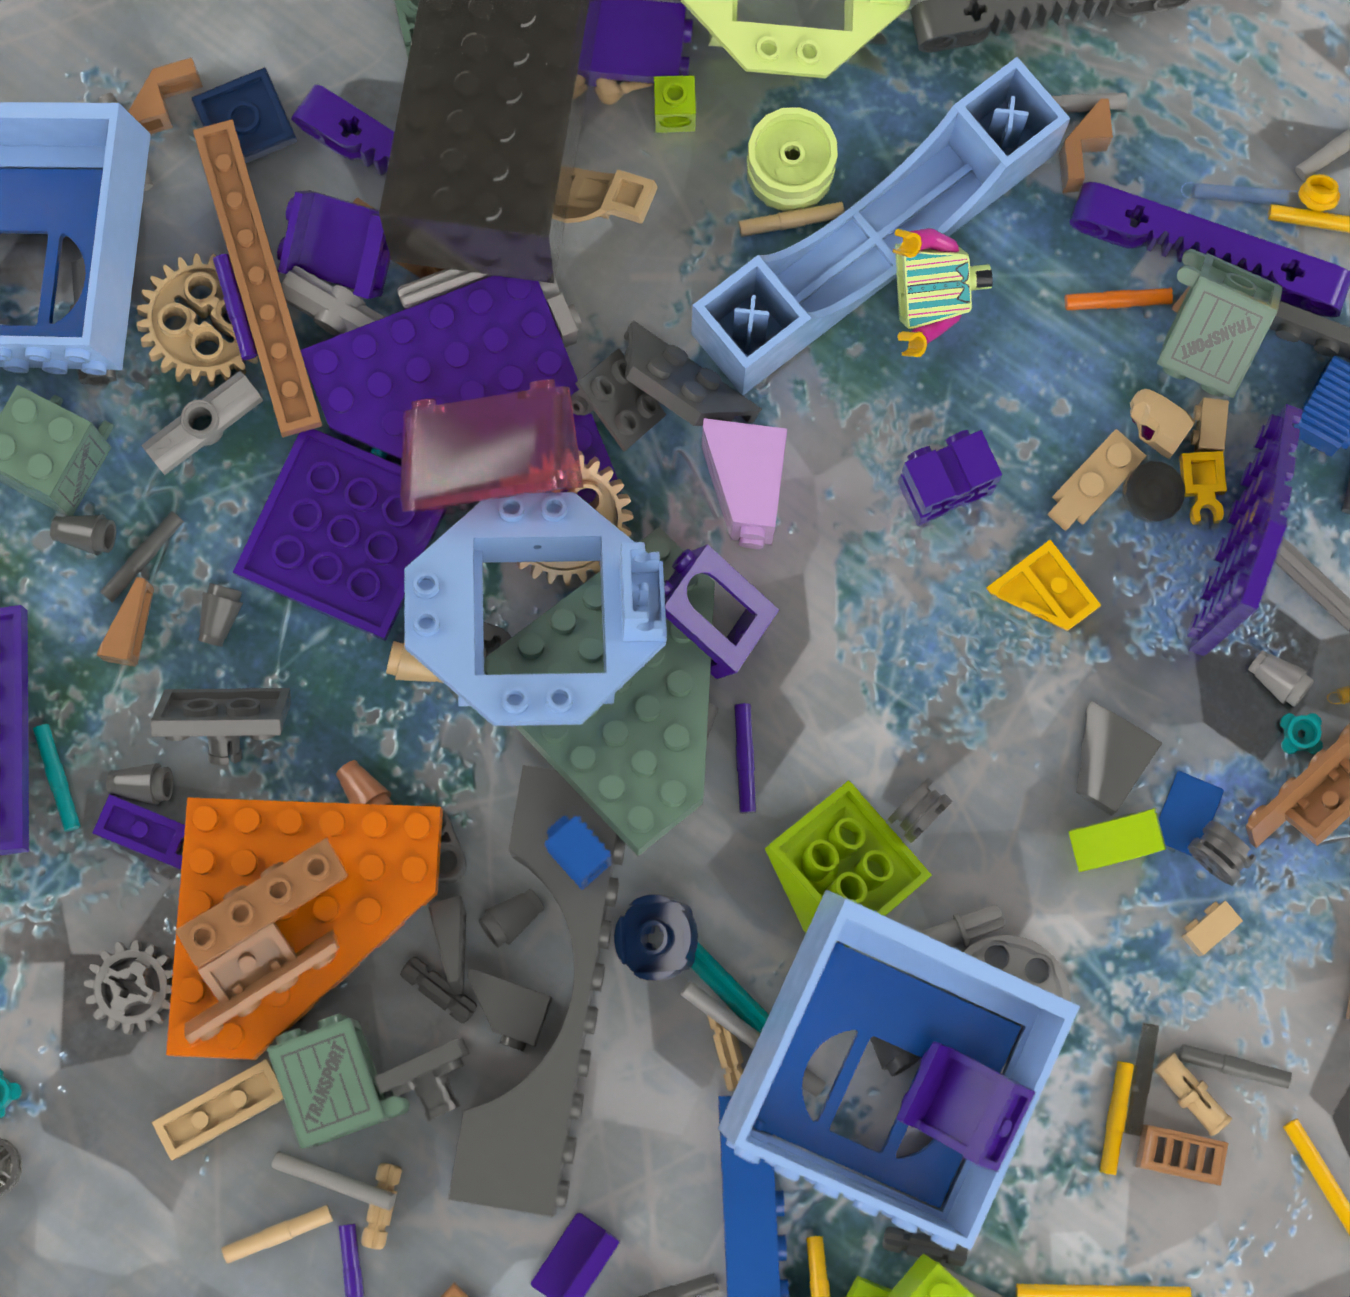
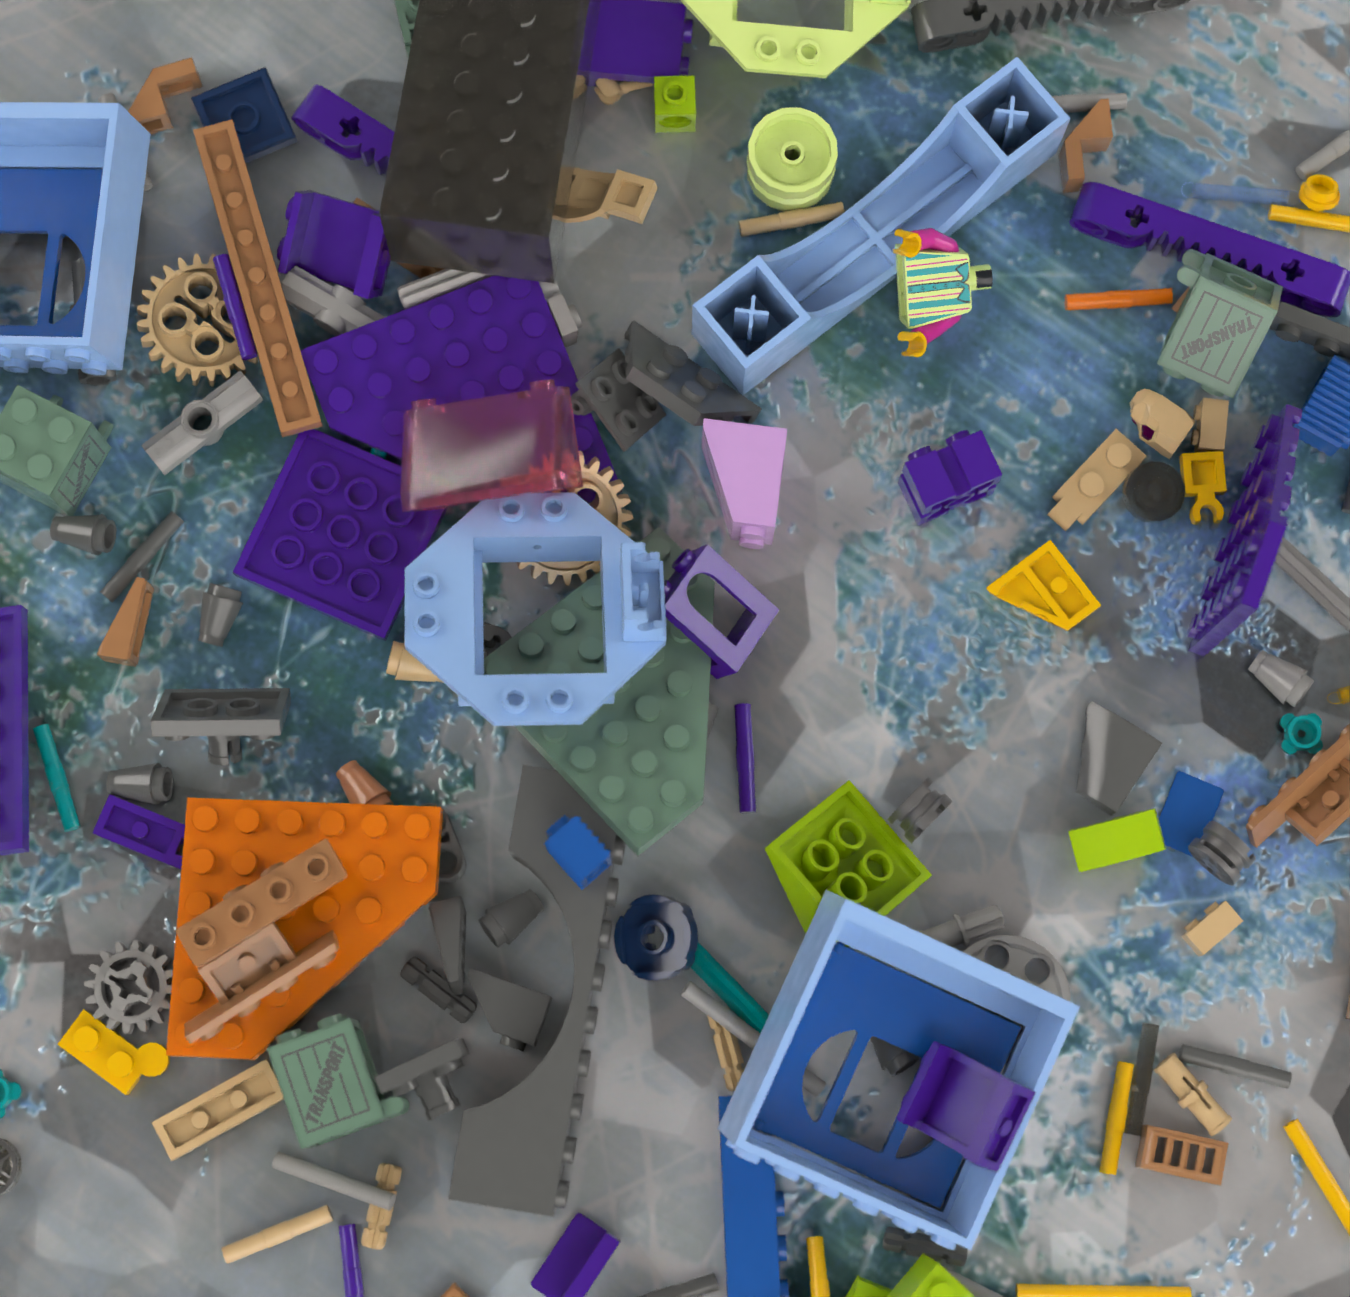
none -> yellow hinge [58,1009,170,1095]

